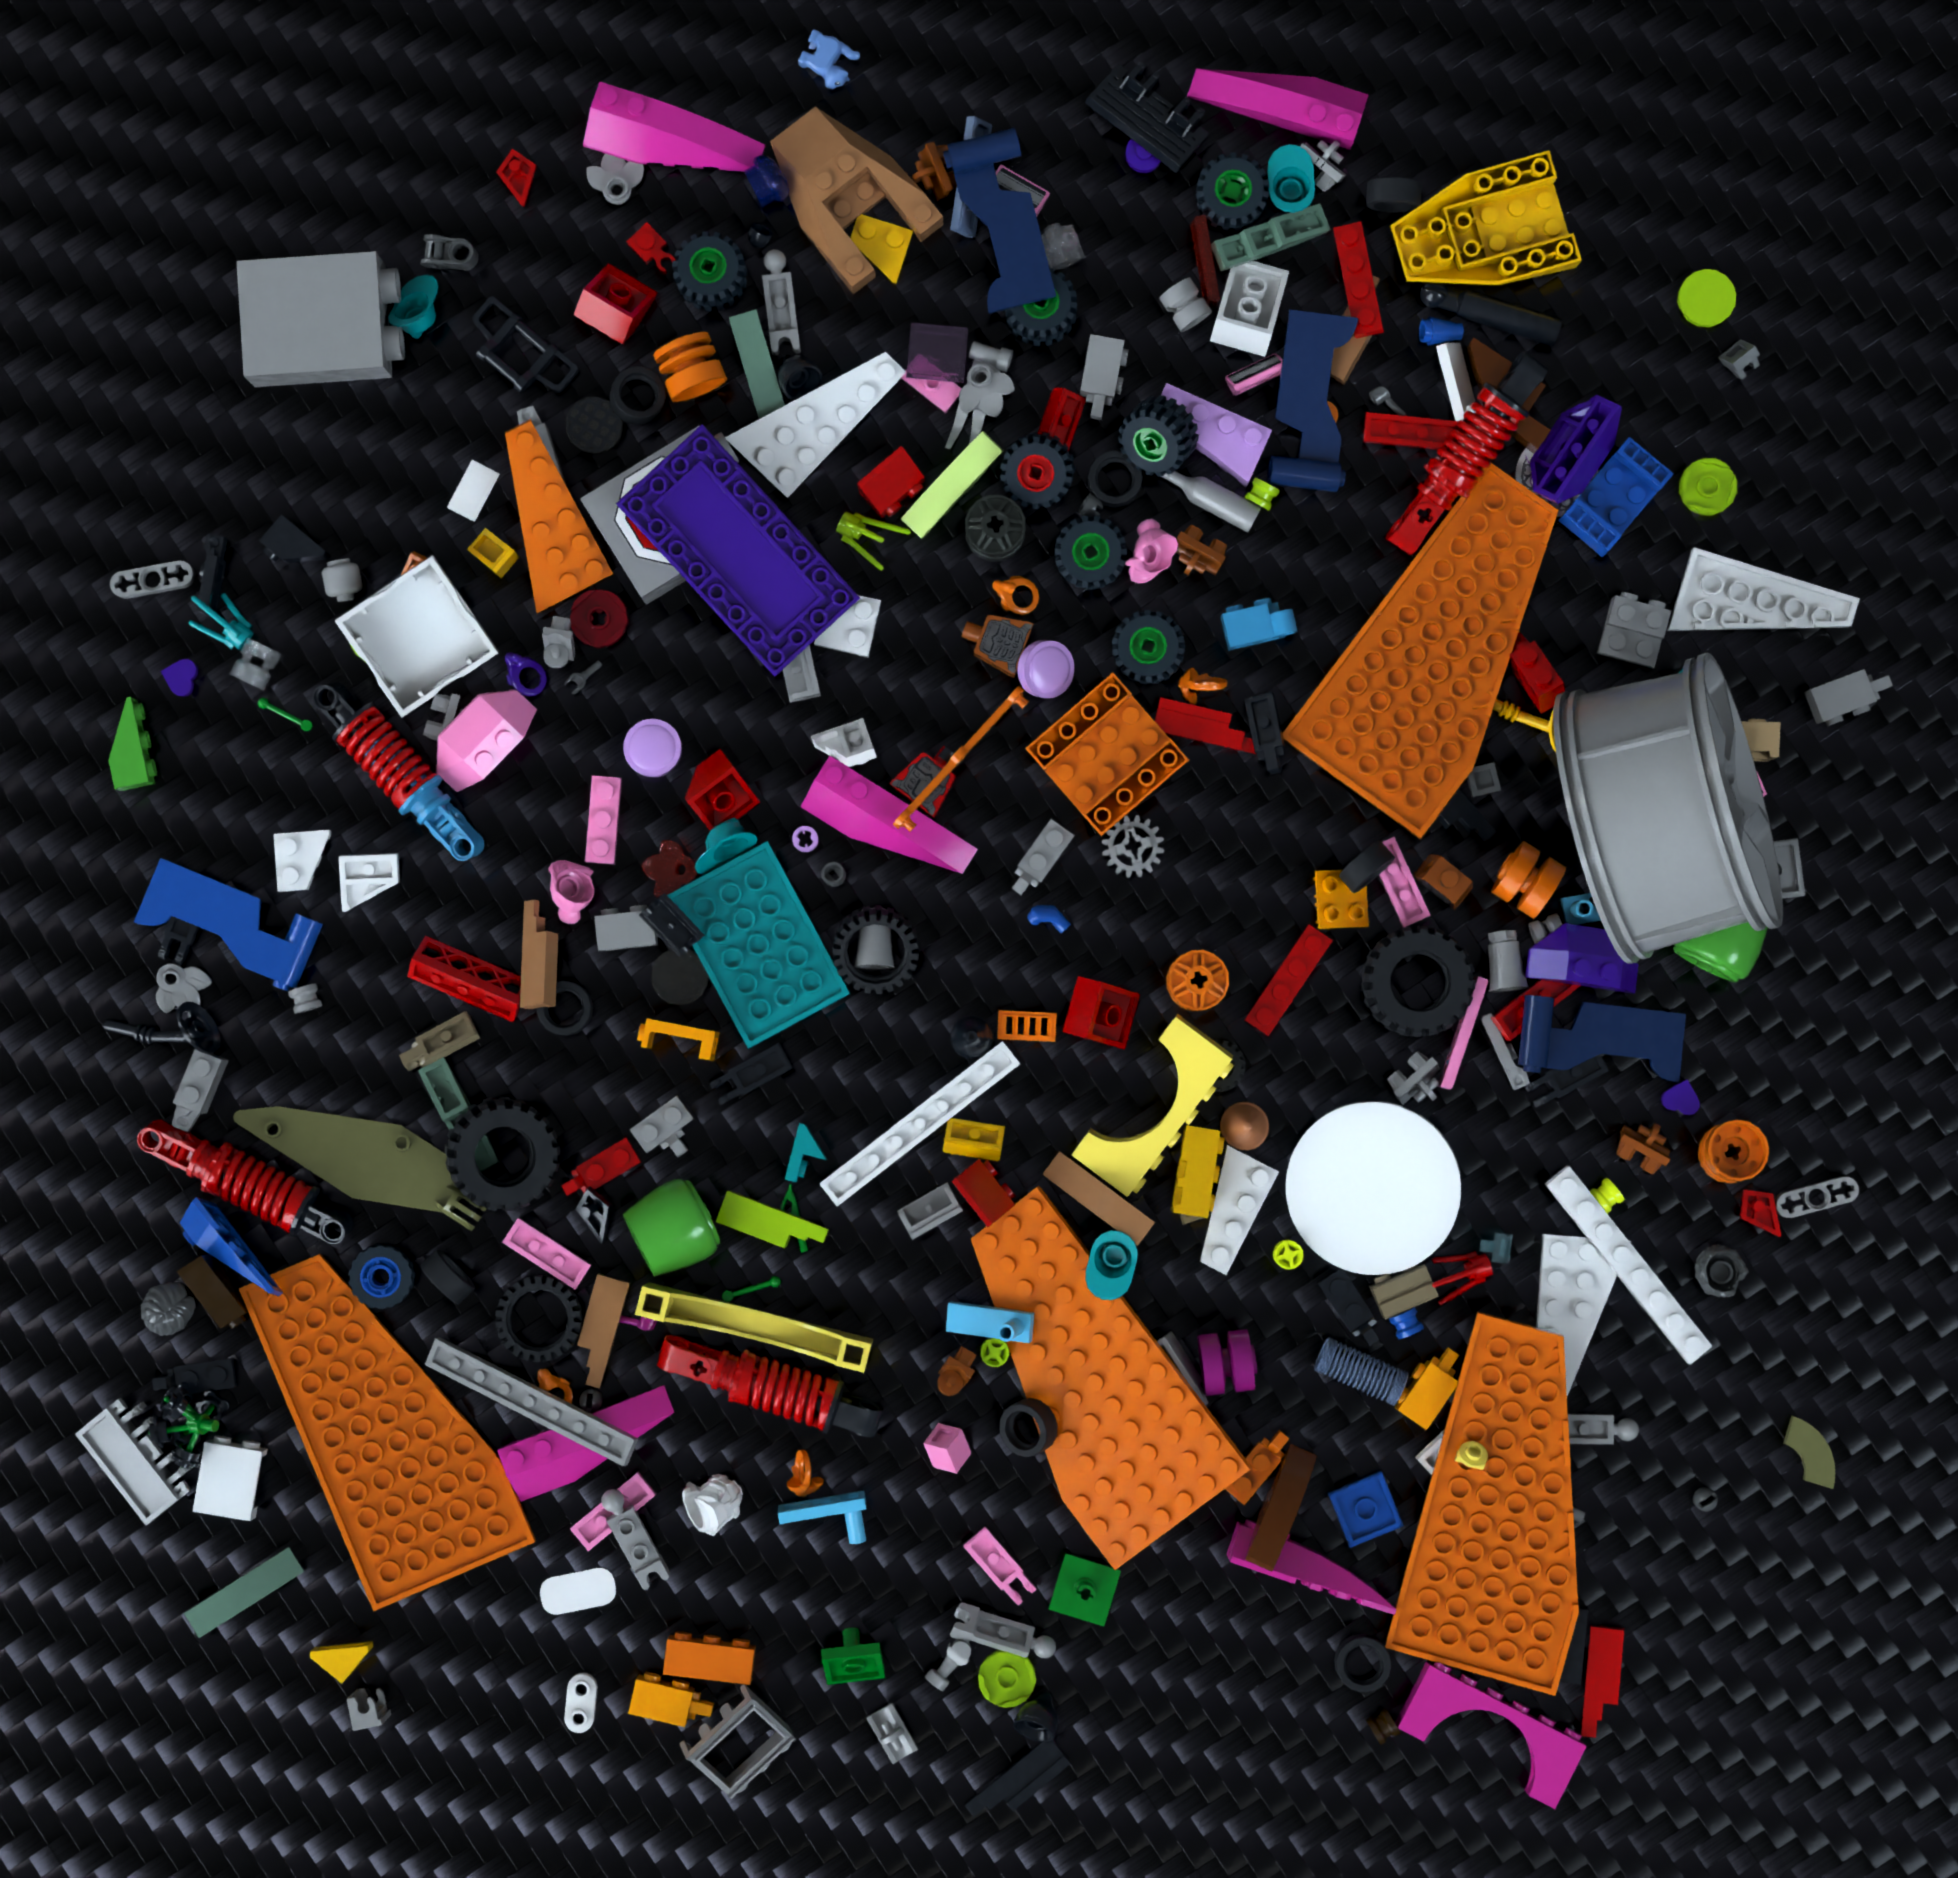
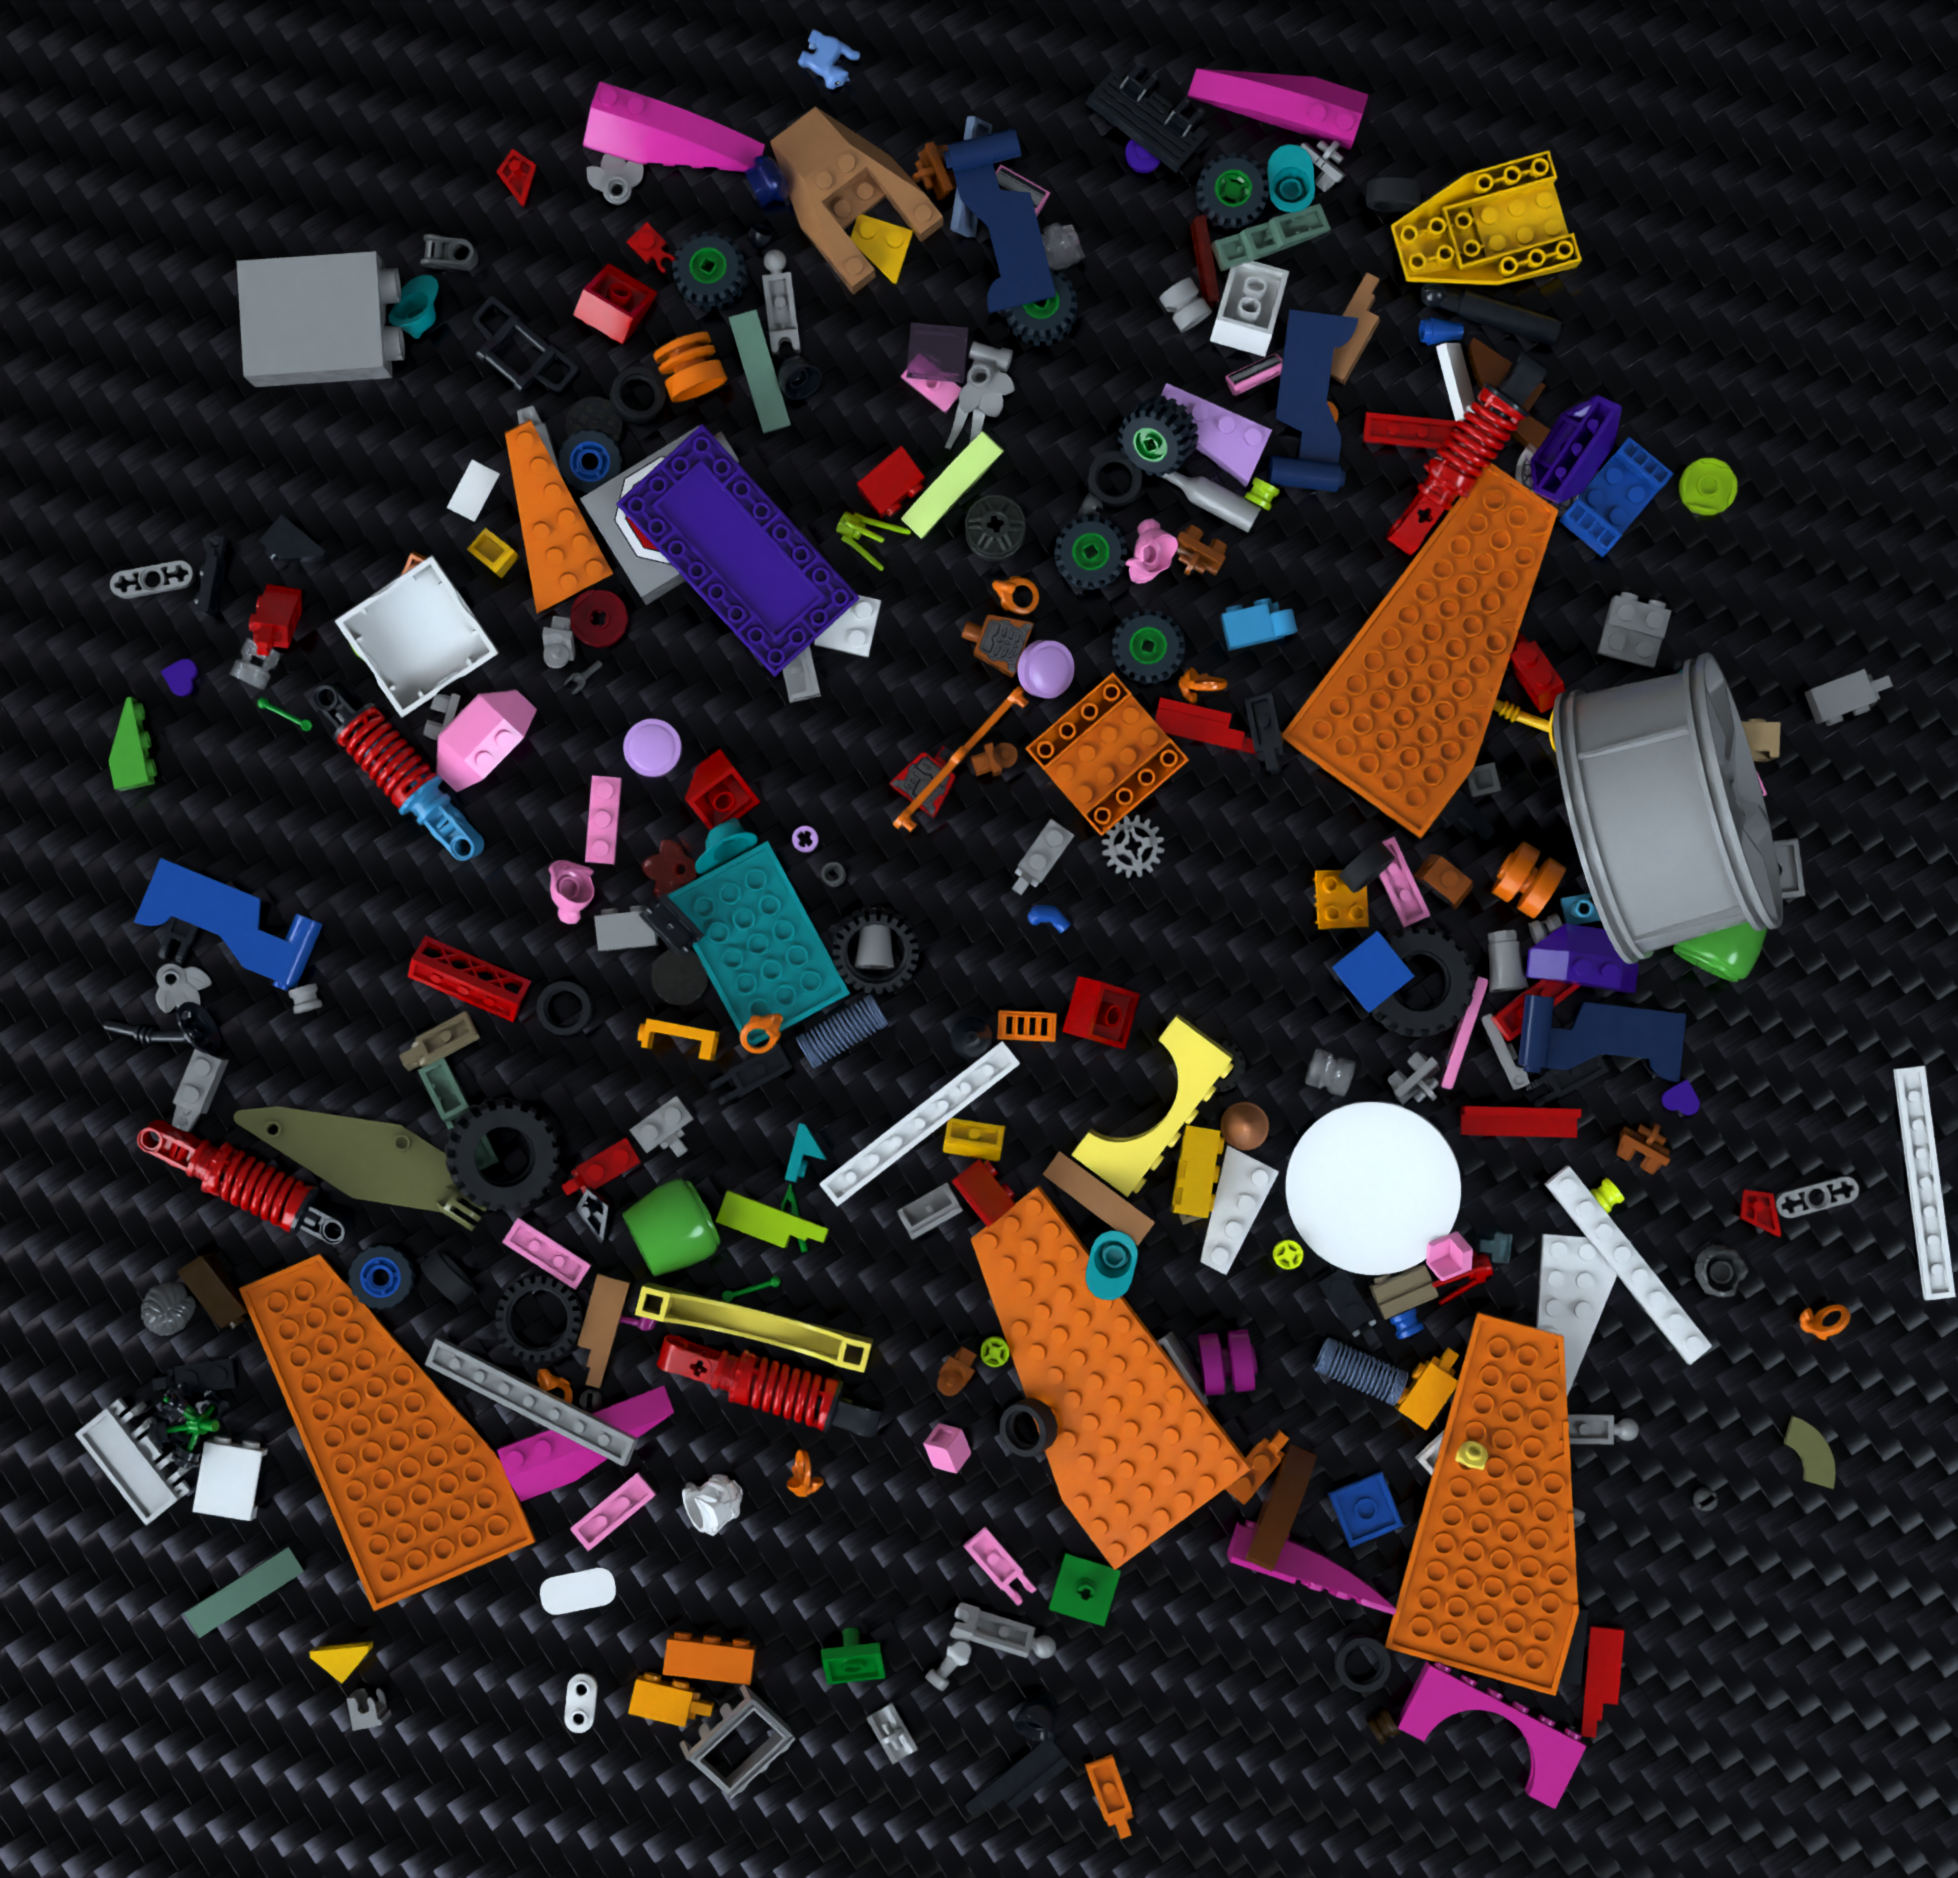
blue wedge [180,1197,283,1296] -> none
teal plant [189,593,254,650] -> none
white wing [274,830,331,892] -> none
light grey head [322,558,363,602] -> none
white wing [339,853,400,912] -> none
dark purple piece [505,652,547,697] -> none
medium nougat piece [520,900,558,1009] -> none
light grey plate [601,1489,670,1590] -> none
white wing [725,352,906,498] -> none
medium azure piece [778,1490,866,1544] -> none
dark pink wedge [801,756,978,874] -> none
white wing [811,718,877,767] -> none
medium azure piece [946,1301,1034,1343] -> none
lime tile [978,1649,1036,1708] -> none
black wheel [1000,432,1075,509] -> none
red slope [1037,388,1086,451] -> none
light grey hinge [1080,334,1129,420] -> none
orange wheel [1166,950,1229,1011] -> none
red plate [1244,924,1333,1036] -> none
red plate [1333,221,1384,339] -> none
dark grey hand [1369,386,1406,416] -> none
white wing [1667,547,1860,631] -> none
lime tile [1677,269,1736,328] -> none
orange wheel [1698,1120,1769,1184] -> none
dark grey tile [1719,339,1760,379] -> none
none -> red hinge [249,584,302,656]
none -> black wheel [558,428,623,493]
none -> orange piece [739,1013,783,1054]
none -> sand blue piece [796,994,888,1069]
none -> dark orange hips [971,742,1018,777]
none -> orange hinge [1085,1754,1133,1839]
none -> clear wheel [1305,1048,1356,1097]
none -> blue tile [1331,931,1414,1013]
none -> bright pink panel [1426,1231,1473,1281]
none -> red fence [1460,1106,1581,1138]
none -> orange piece [1799,1304,1851,1340]
none -> white plate [1893,1066,1956,1300]

